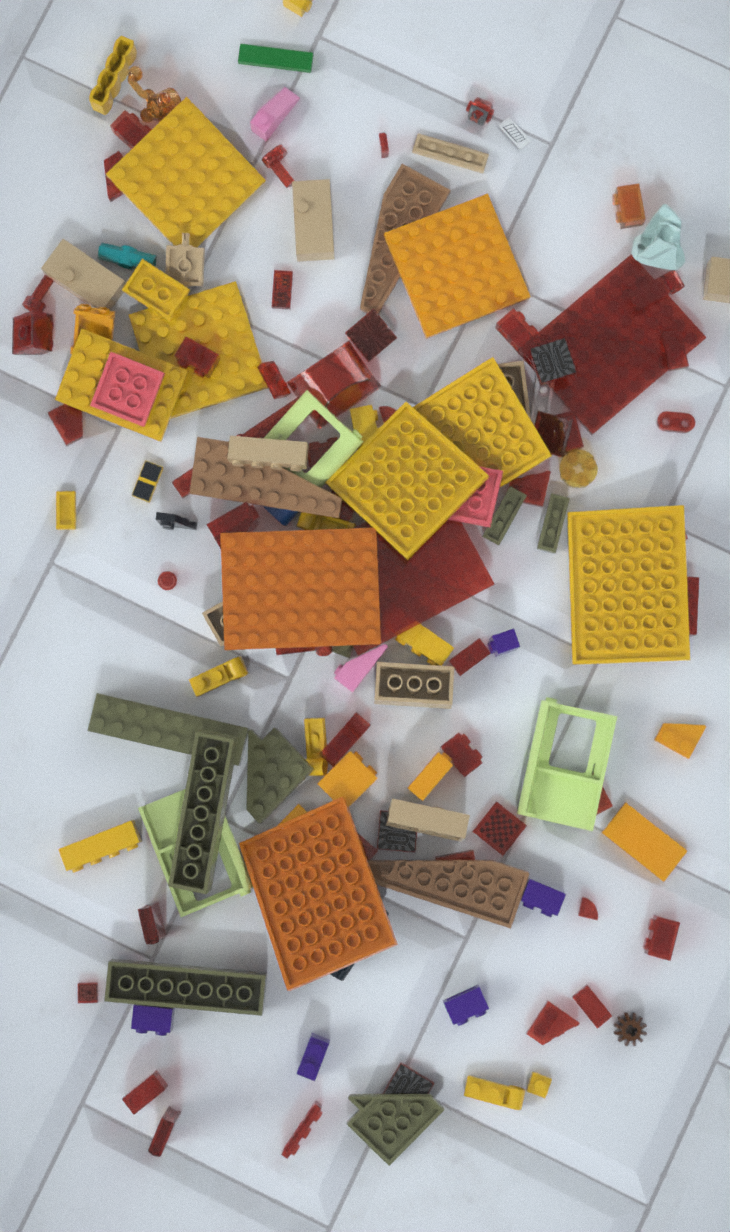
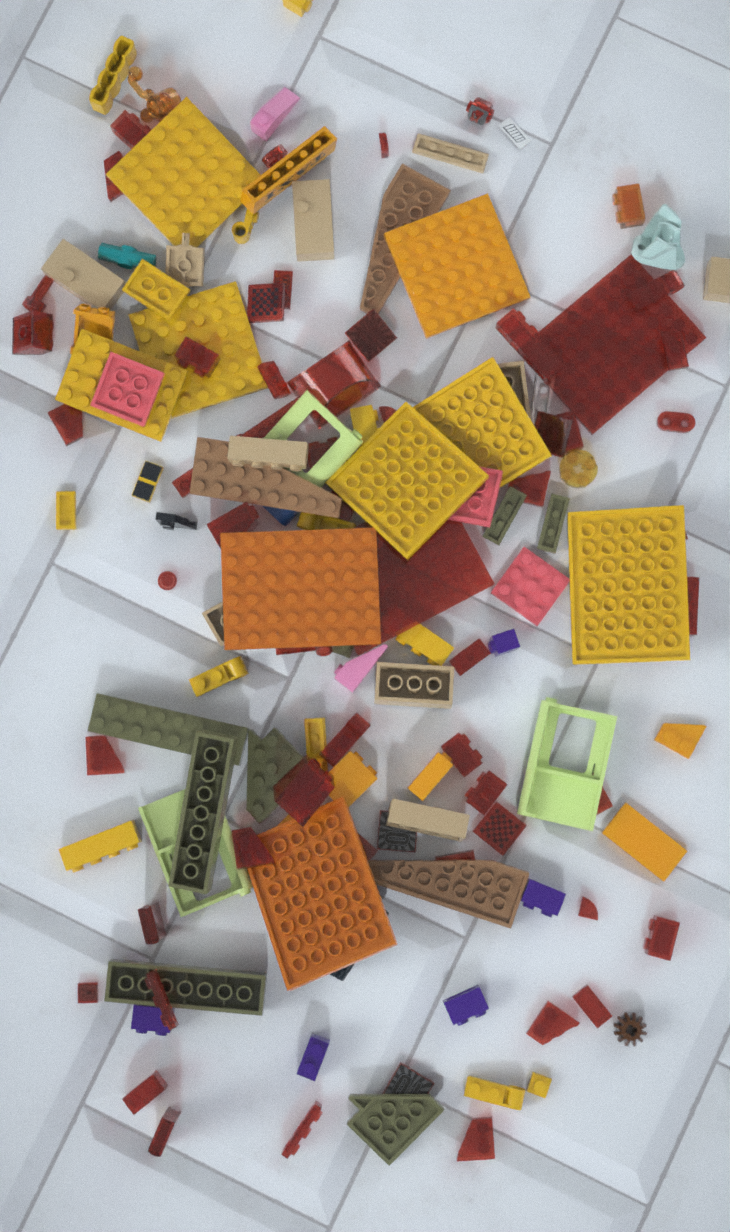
green tile [238,44,314,73] -> none
tile [528,337,577,386] -> none
none -> clear red wing [85,736,126,776]
none -> clear red plate [145,969,179,1030]
none -> yellow plate [232,209,259,244]
none -> clear red wing [232,827,275,870]
none -> light orange brick [240,126,337,214]
none -> clear red tile [247,283,286,323]
none -> clear red slope [273,755,335,827]
none -> clear red wing [456,1117,495,1162]
none -> clear red brick [464,770,508,815]
none -> coral plate [491,547,570,626]

